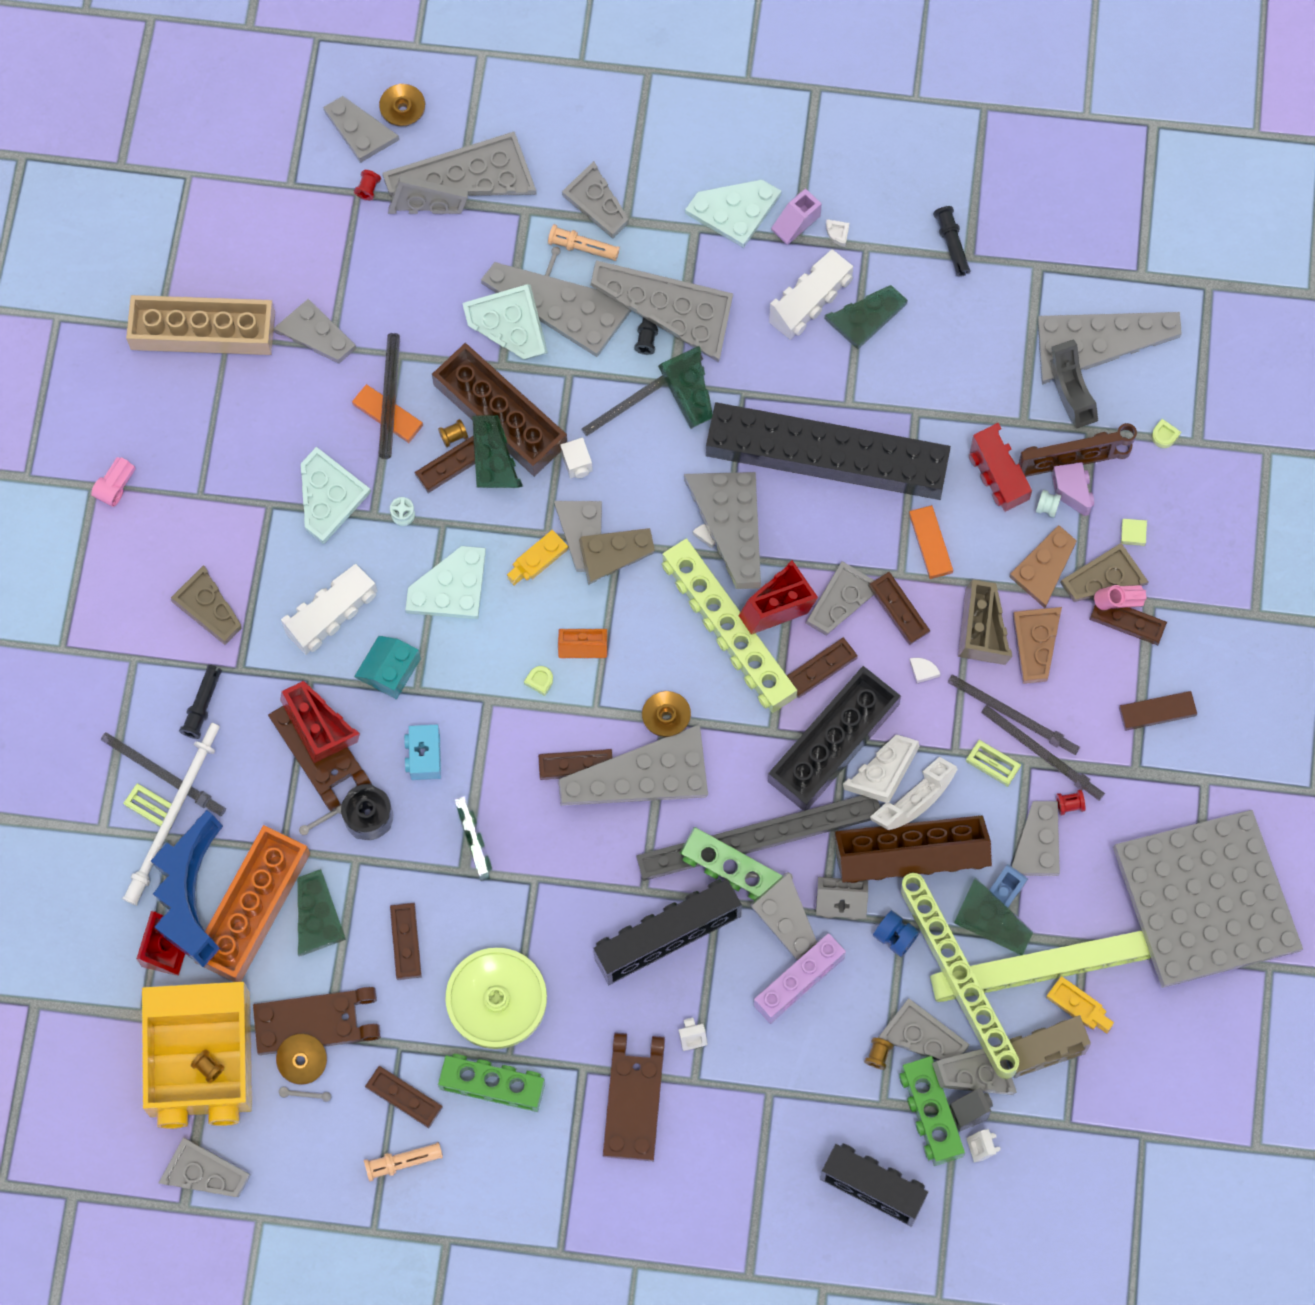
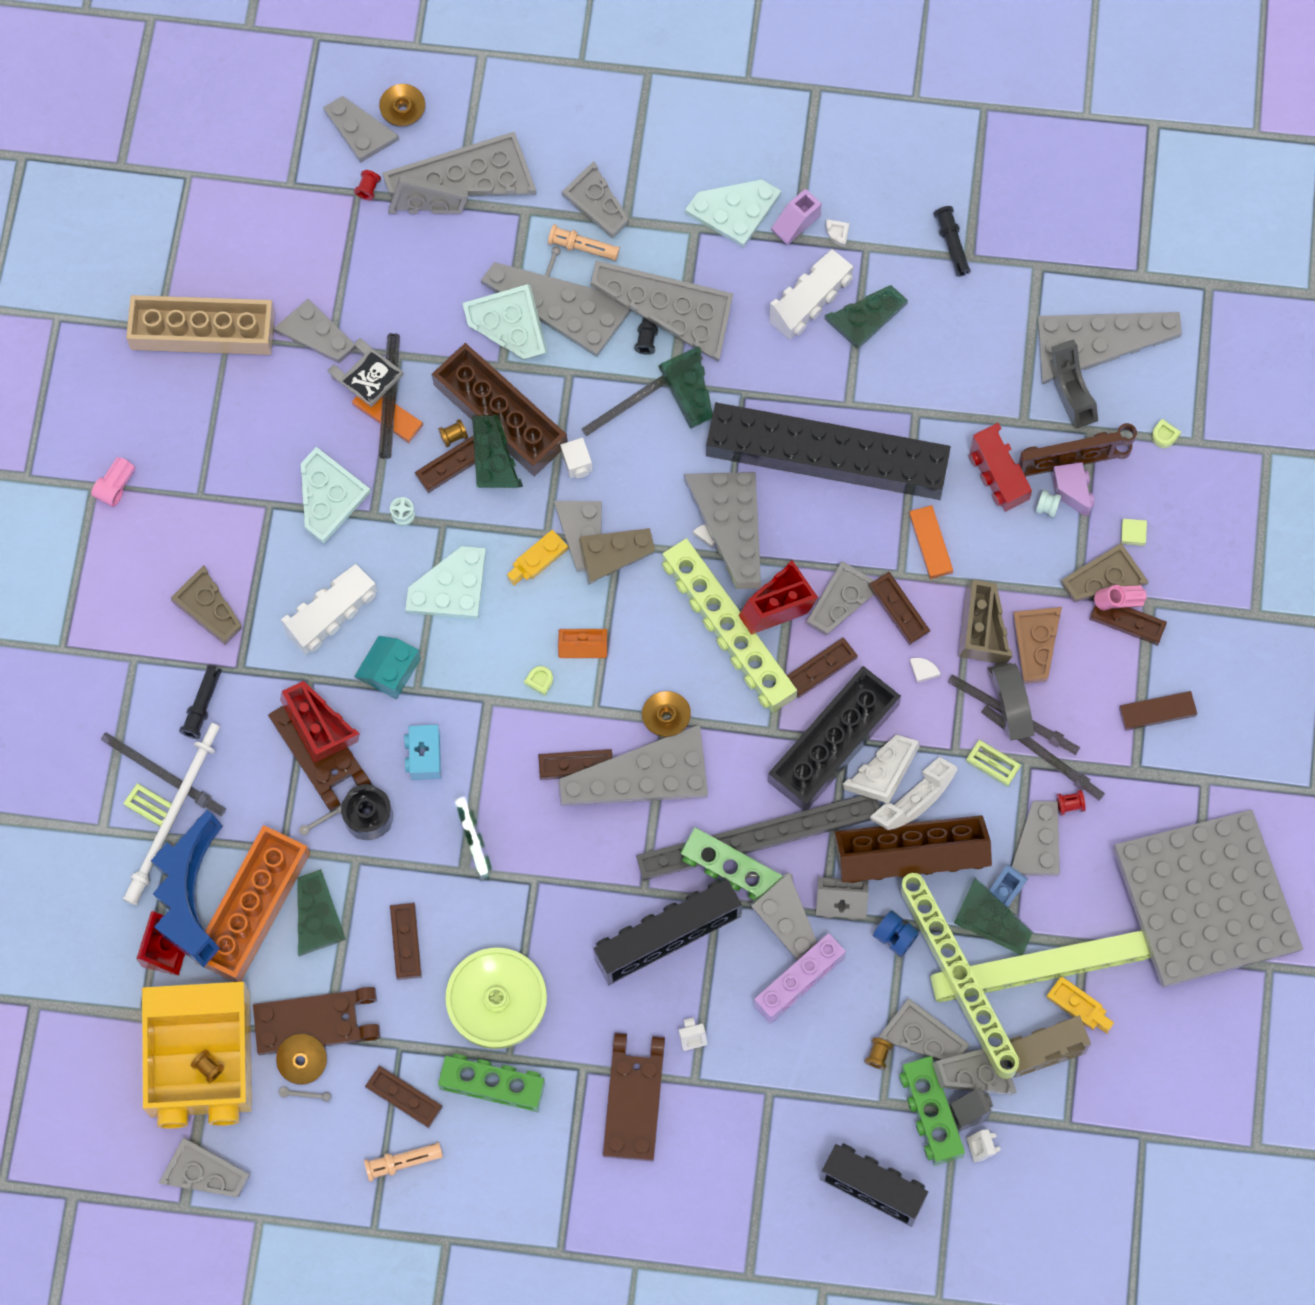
medium nougat wing [1009,525,1077,608] -> none
none -> flag [328,338,404,407]
none -> dark grey arch [988,662,1035,741]

